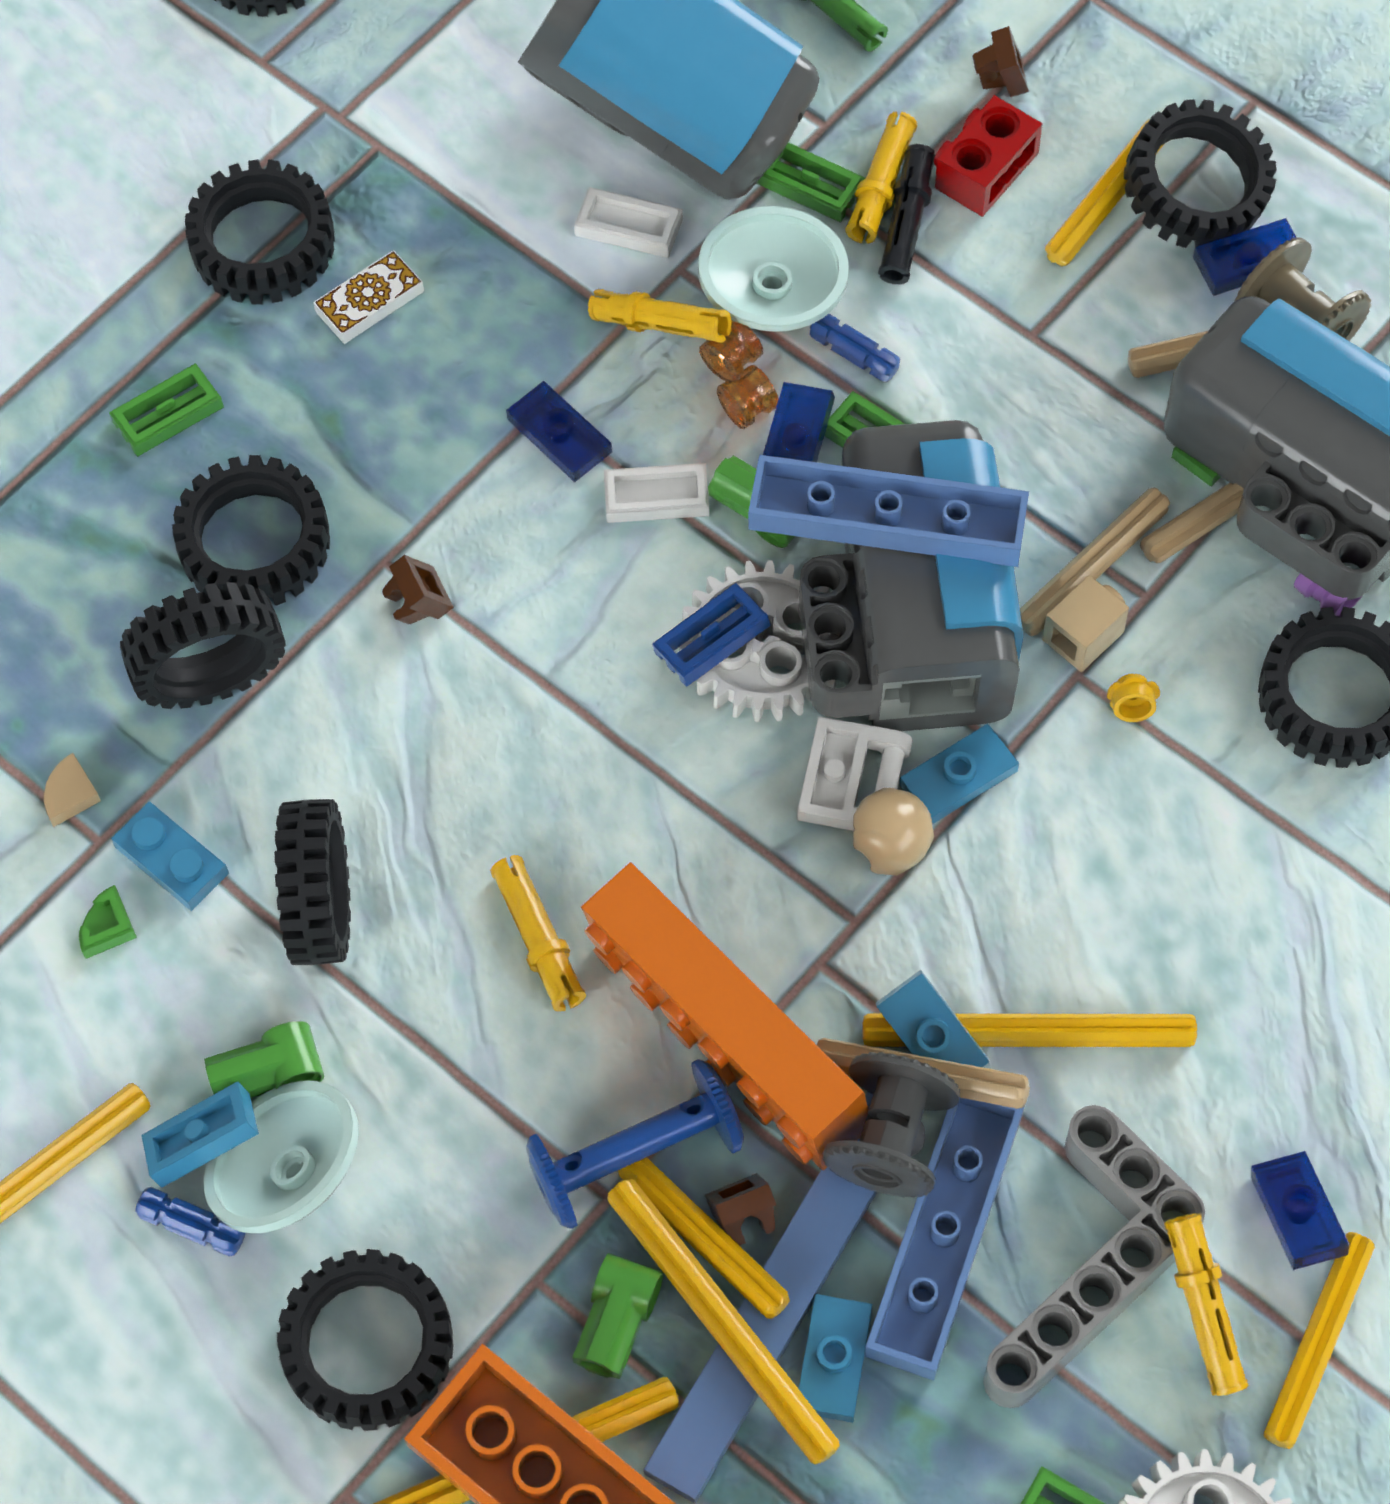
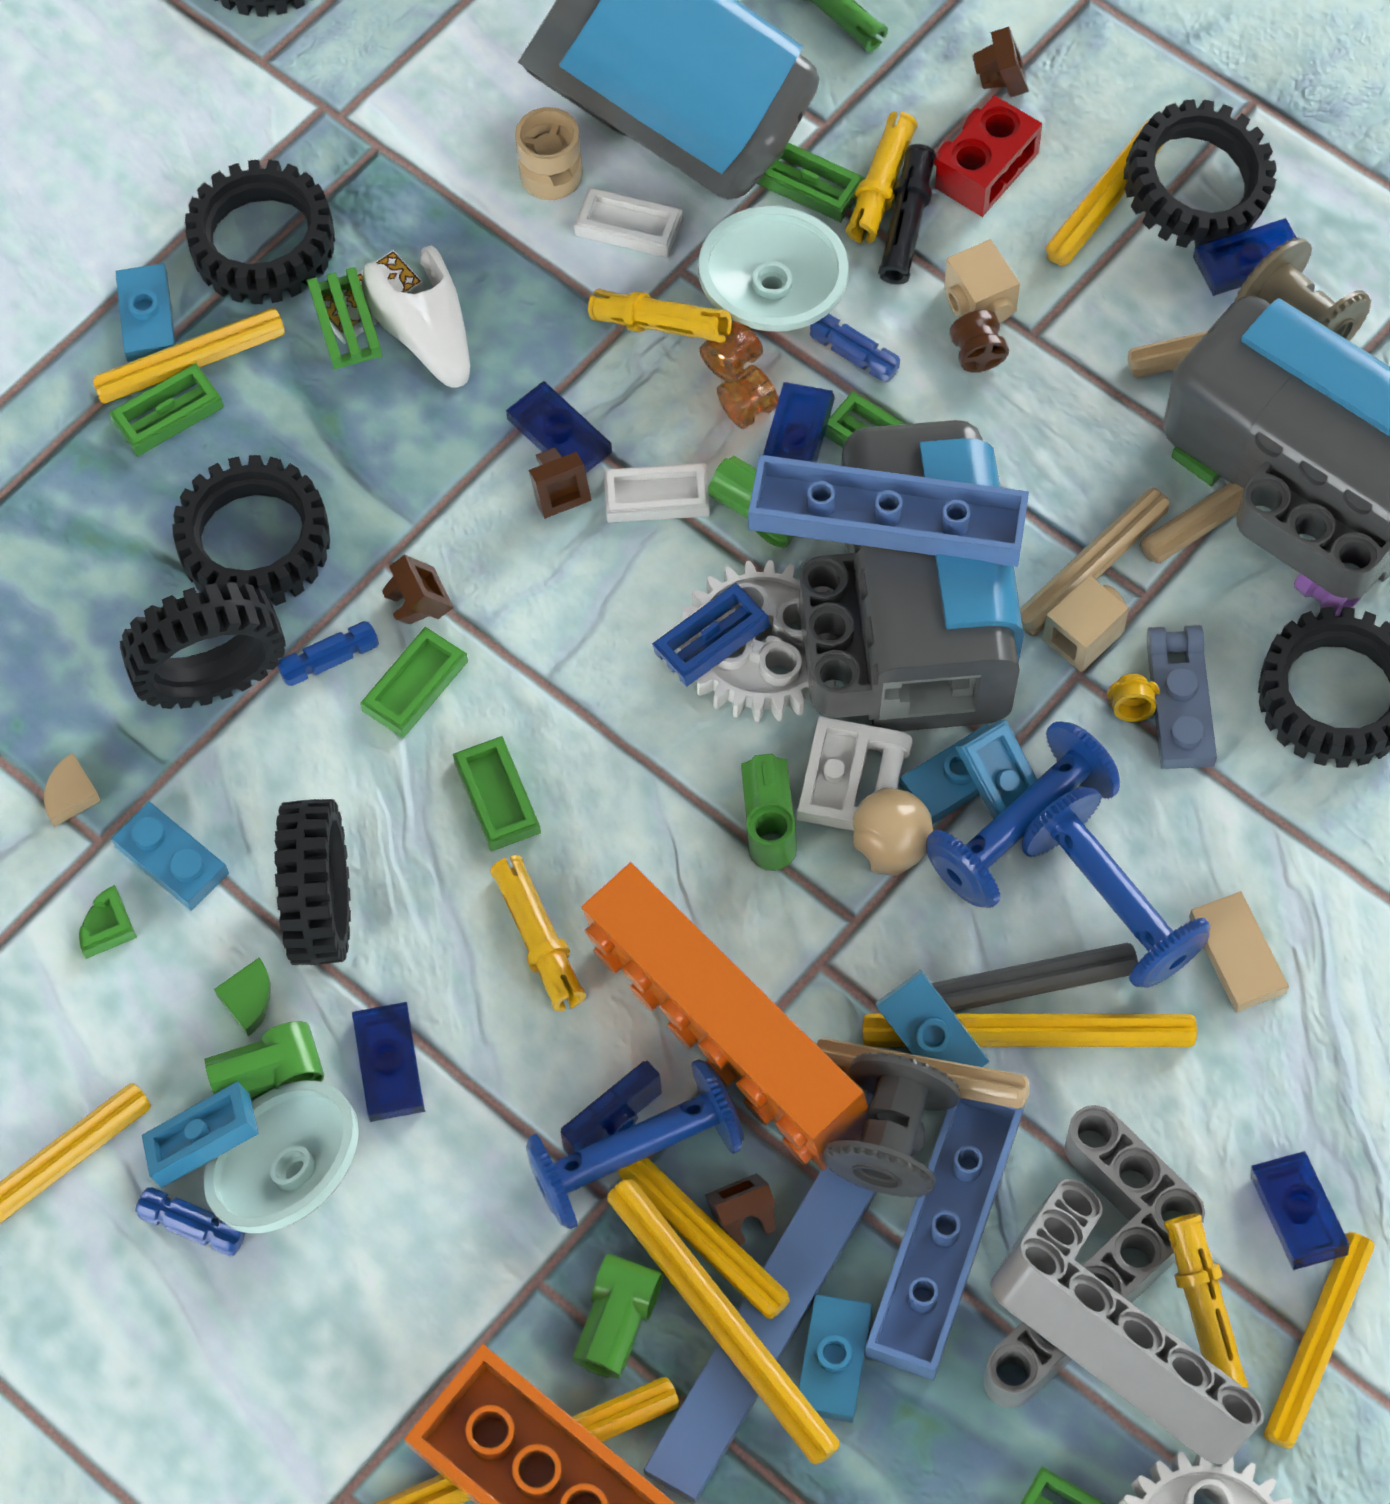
black tyre [277,1249,454,1431] -> none
none -> yellow axle [93,308,285,404]
none -> dark azure plate [115,263,176,362]
none -> bright green tile [214,957,271,1036]
none -> blue axle [277,621,379,686]
none -> bright green tile [307,267,382,370]
none -> clear blue plate [352,1002,426,1122]
none -> bright green tile [360,627,468,739]
none -> white animal [362,245,470,388]
none -> bright green tile [452,736,541,852]
none -> tan wheel [515,107,583,200]
none -> reddish brown tile [529,447,592,519]
none -> clear blue plate [560,1060,662,1155]
none -> bright green piece [741,754,797,871]
none -> blue hose [927,721,1120,908]
none -> dark grey axle [932,943,1138,1012]
none -> tan brick [944,239,1020,323]
none -> reddish brown wheel [949,310,1009,373]
none -> dark azure plate [955,720,1037,819]
none -> light grey beam [990,1179,1264,1464]
none -> blue hose [1021,787,1211,988]
none -> sand blue plate [1147,625,1217,769]
none -> tan tile [1189,891,1289,1013]

